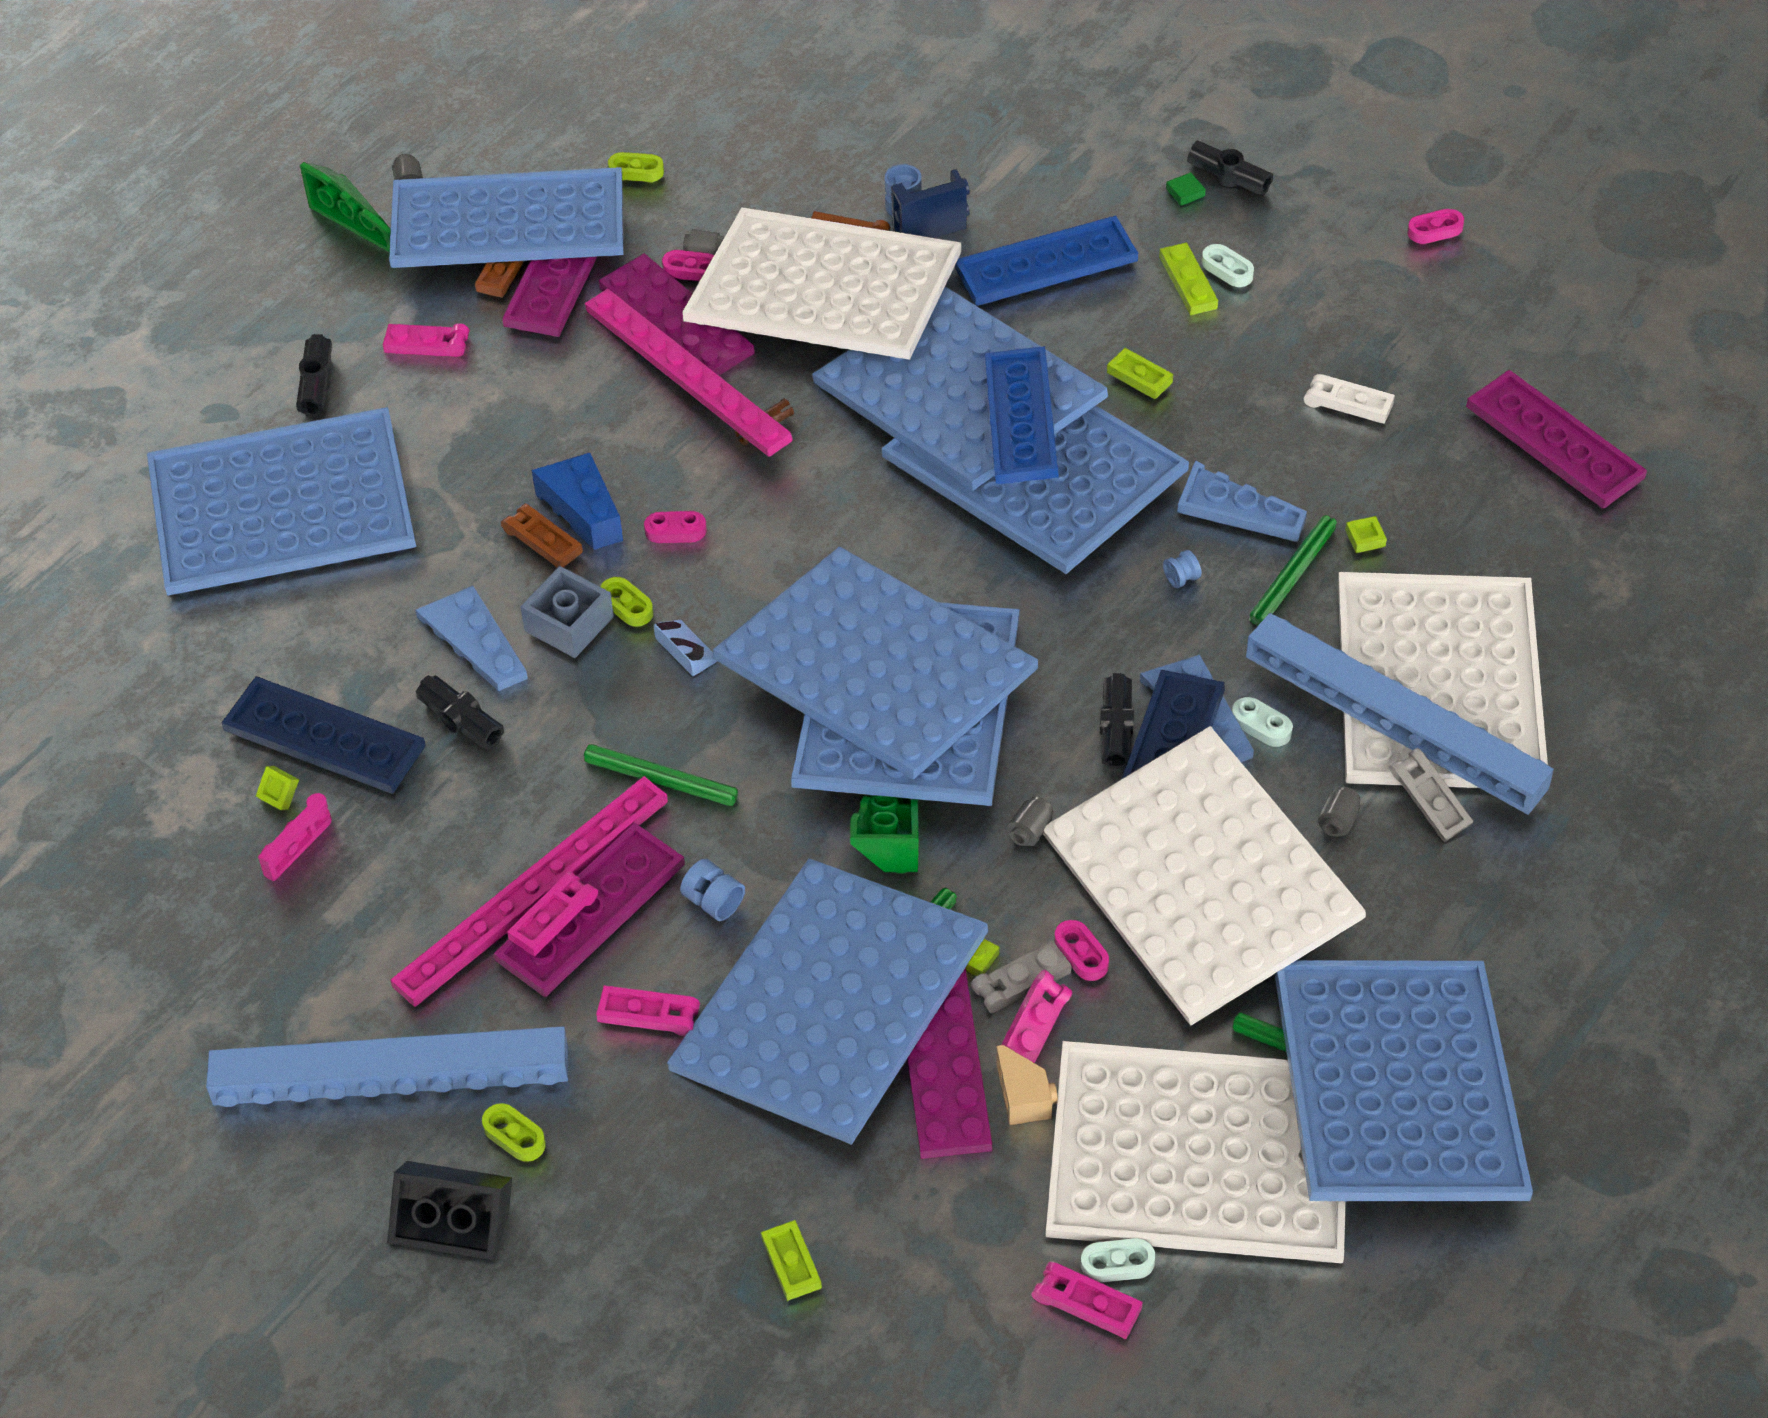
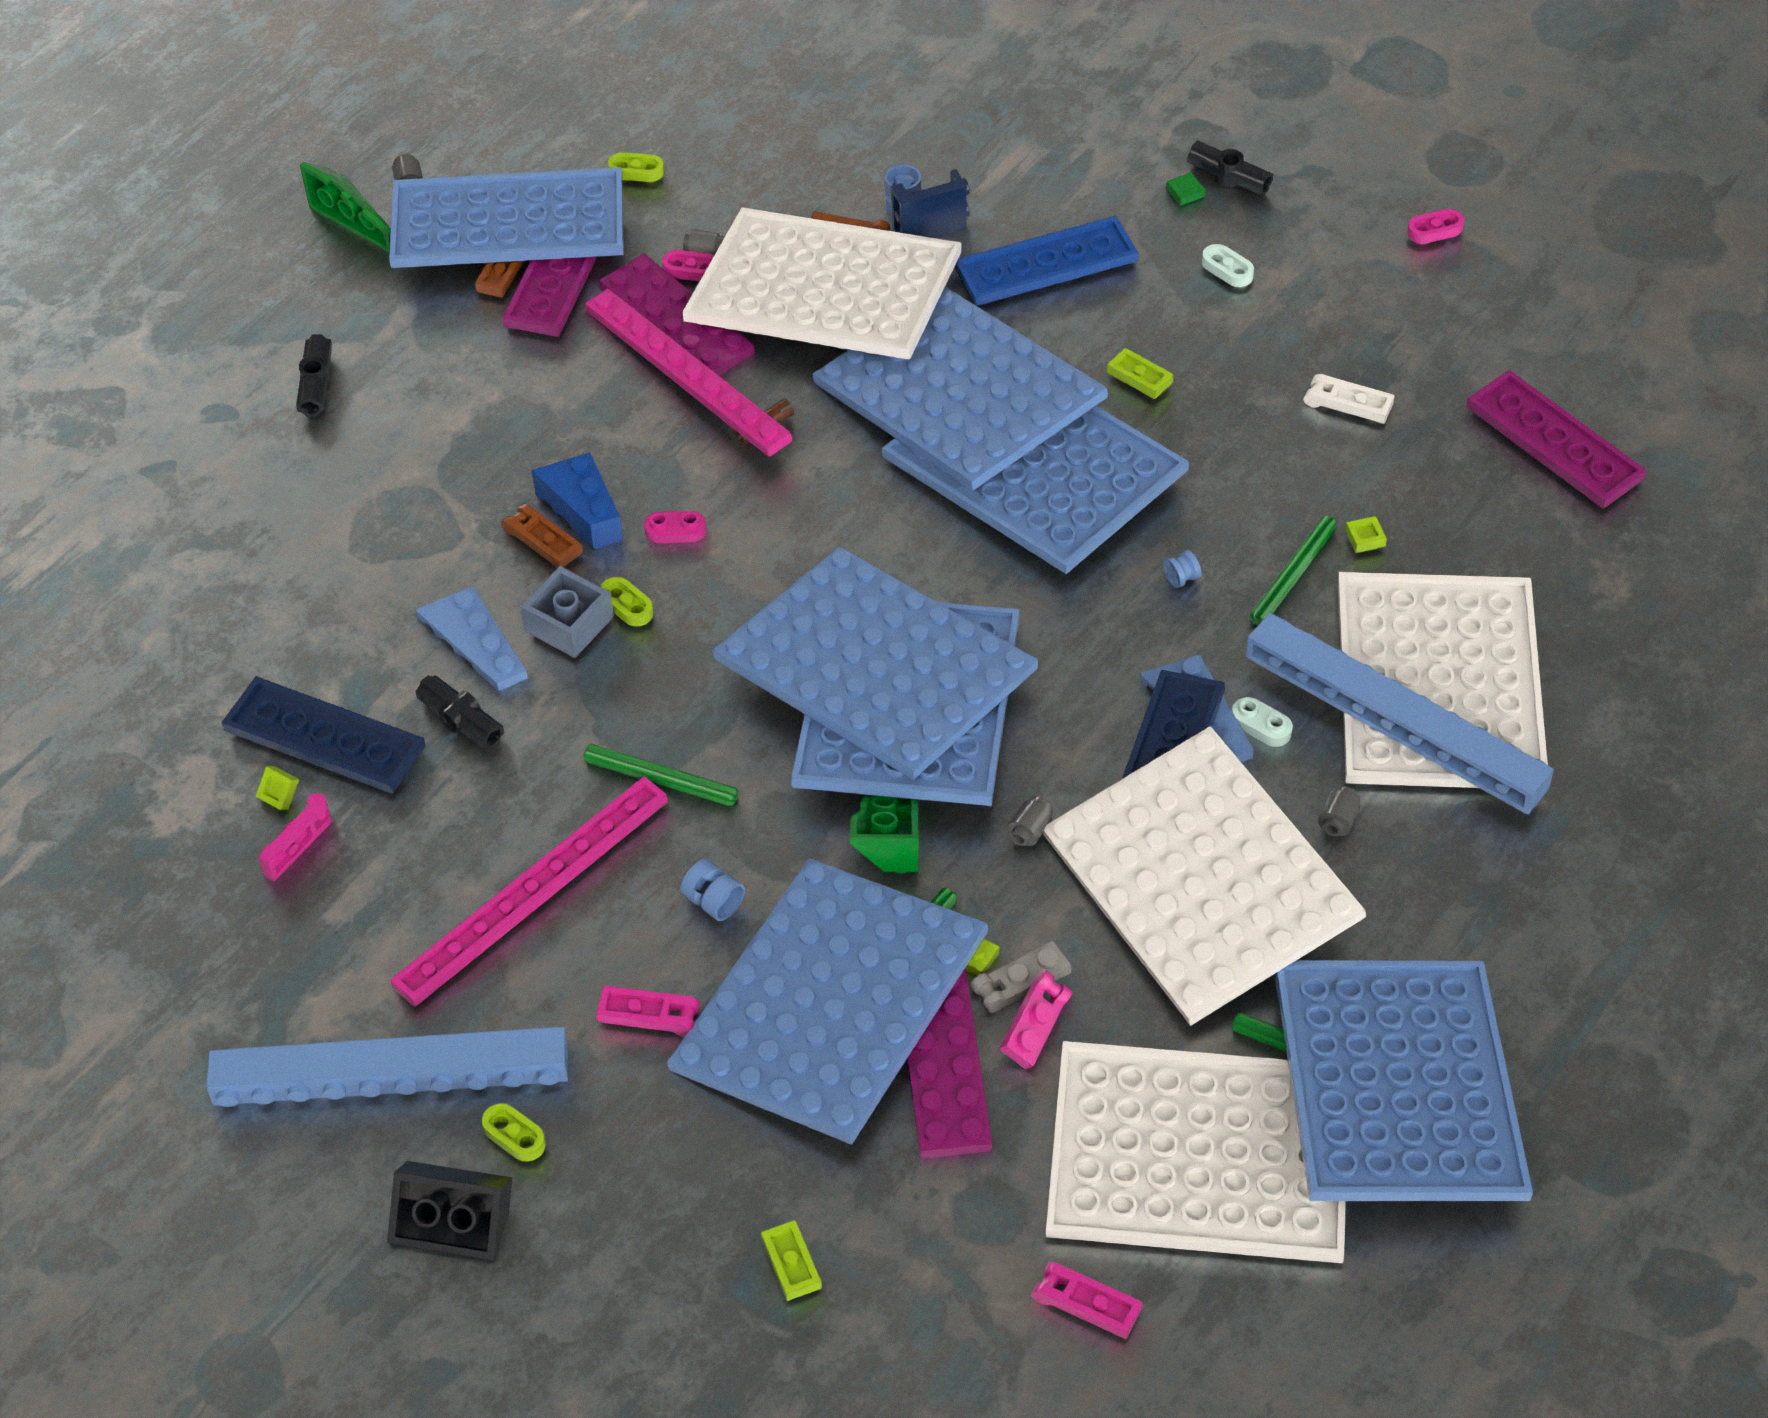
medium blue plate [147,407,416,596] -> none
dark pink plate [383,323,470,357] -> none
magenta plate [494,822,685,997] -> none
dark pink plate [507,872,598,957] -> none
light blue slope [654,620,718,677] -> none
blue plate [985,346,1059,484] -> none
tan slope [996,1045,1058,1125] -> none
dark pink plate [1054,920,1109,981] -> none
light aqua plate [1081,1238,1155,1283] -> none
black piece [1100,673,1134,769] -> none
lime plate [1159,242,1218,315] -> none
medium blue wing [1177,461,1307,542] -> none
light grey plate [1389,747,1473,842] -> none

